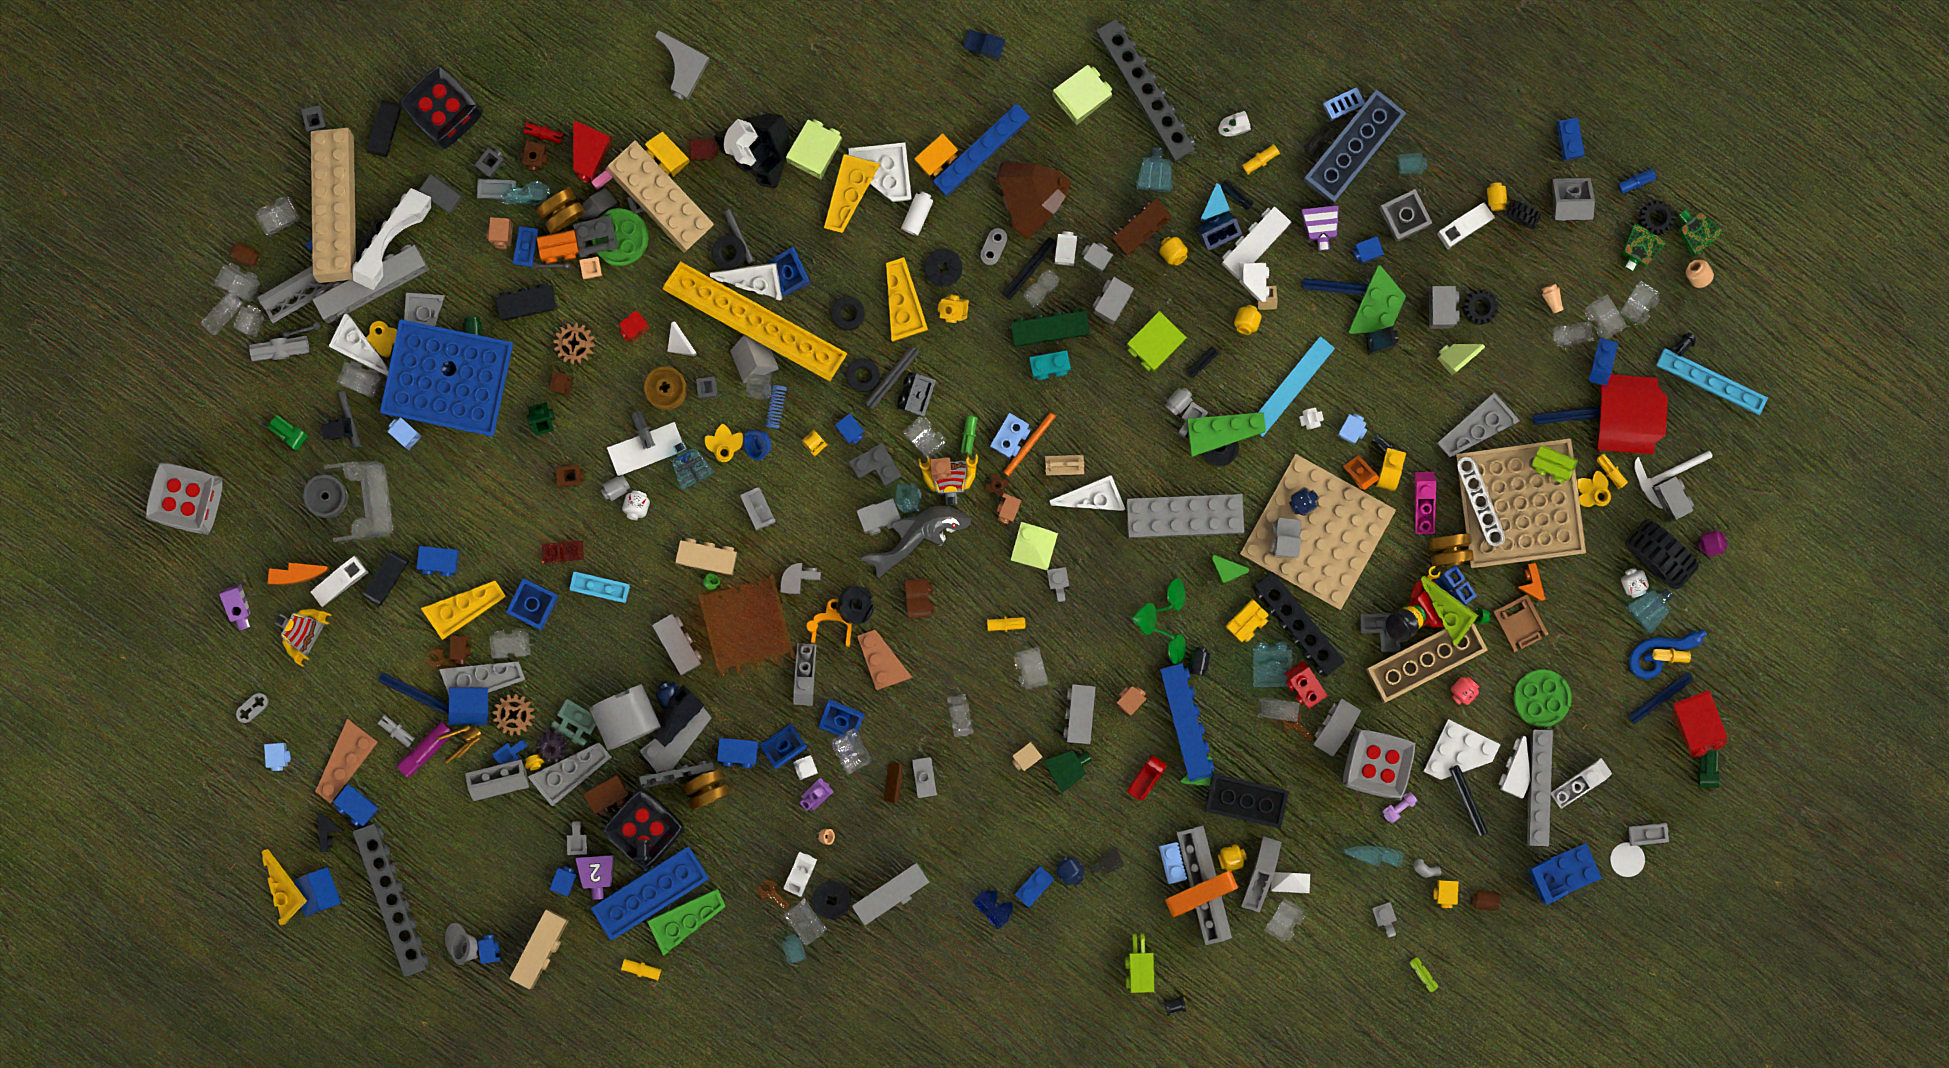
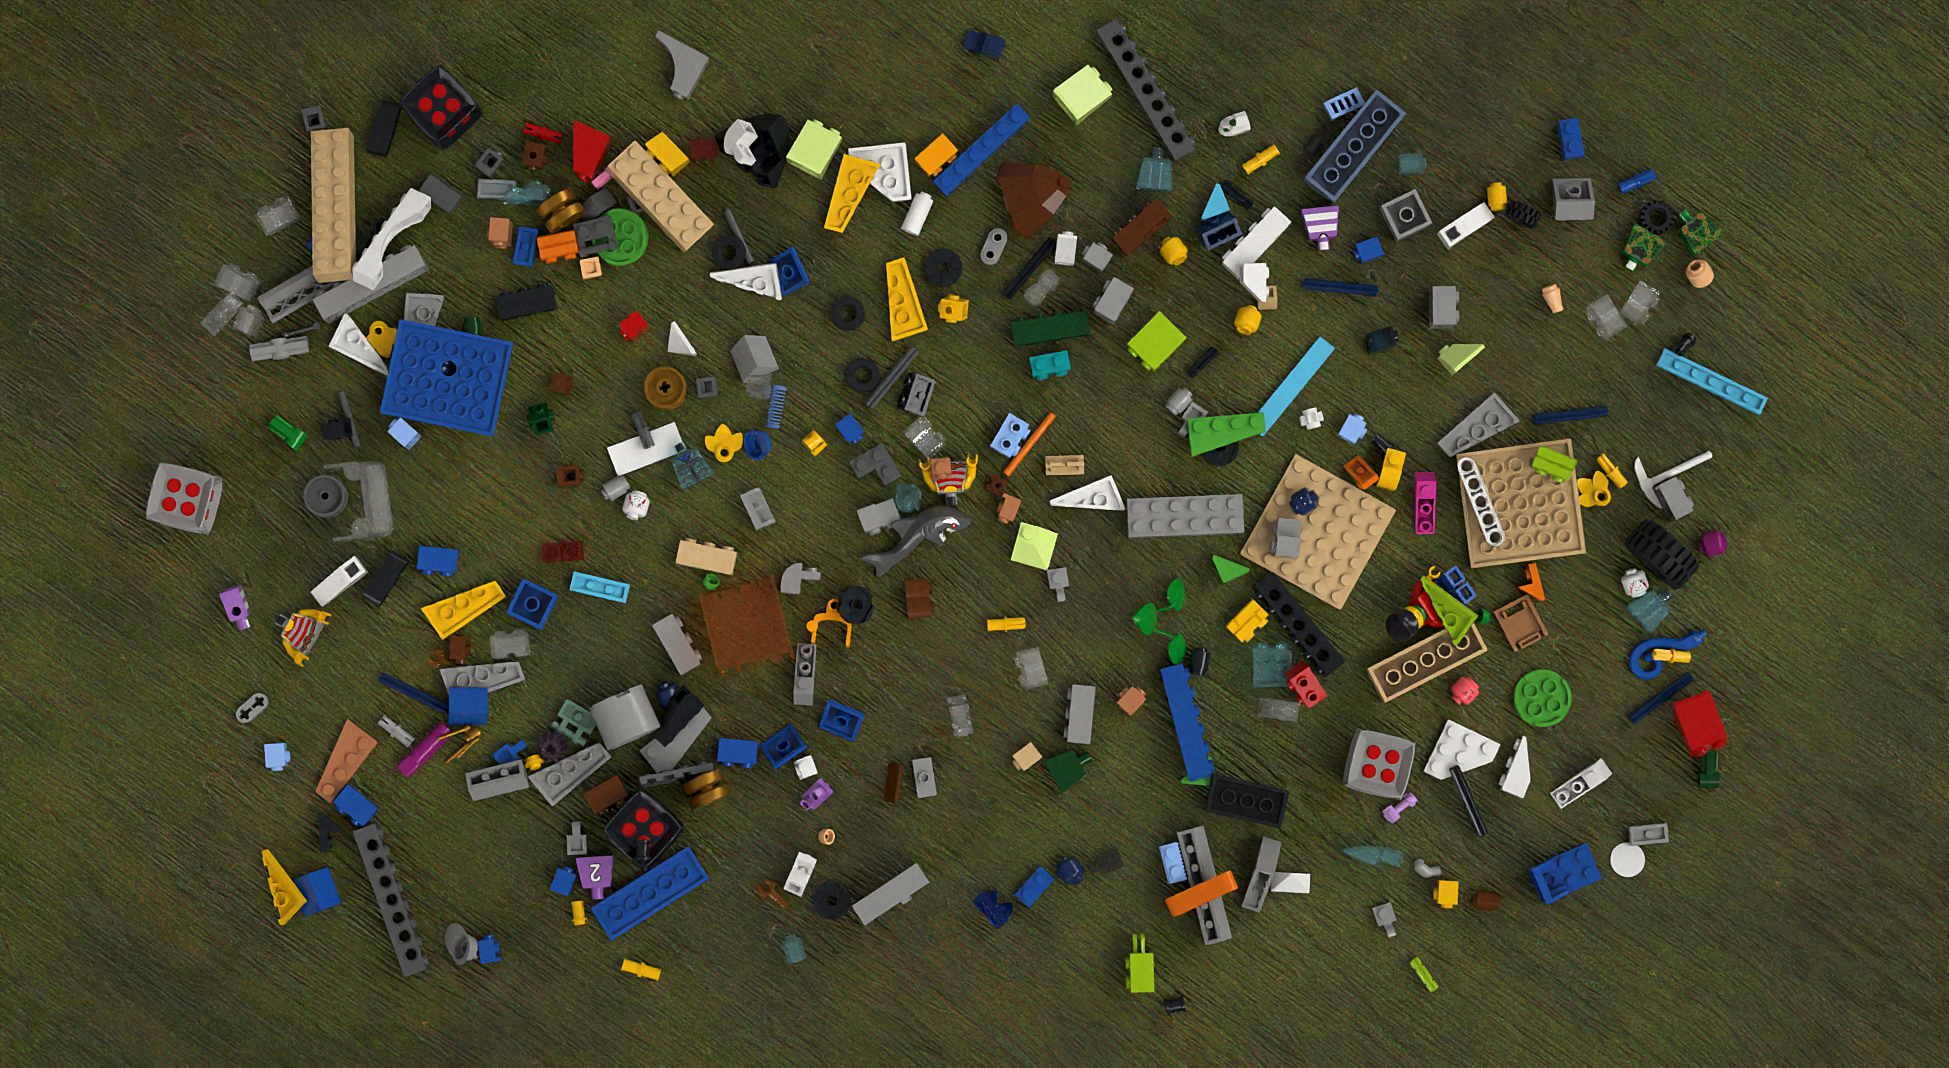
reddish brown brick [230,242,260,267] -> none
orange slope [267,563,330,585] -> none
clear brick [337,360,382,399] -> none
medium nougat gear [493,694,535,736] -> none
tan brick [509,909,569,989] -> none
dark grey hinge [531,262,570,270] -> none
medium nougat gear [553,323,596,365] -> none
bright green wing [647,888,726,956] -> none
yellow plate [663,261,847,381] -> none
clear brick [784,899,827,946] -> none
clear brick [831,729,872,775] -> none
nougat wing [857,630,913,691] -> none
bright green axle [961,416,978,455] -> none
red animal [1127,755,1167,801] -> none
yellow head [1217,844,1247,872] -> none
clear brick [1264,898,1305,943] -> none
clear orange bar [1282,712,1314,742] -> none
light grey brick [1313,699,1361,756] -> none
bright green wing [1348,264,1406,334] -> none
dark grey plate [1360,613,1400,652] -> none
pearl gold wheel [1428,534,1474,567] -> none
black tyre [1463,289,1499,325] -> none
light grey brick [1527,730,1553,846] -> none
clear brick [1553,322,1594,348] -> none
blue brick [1588,338,1618,386] -> none
red slope [1596,374,1668,454] -> none
none -> yellow pin [571,901,587,925]

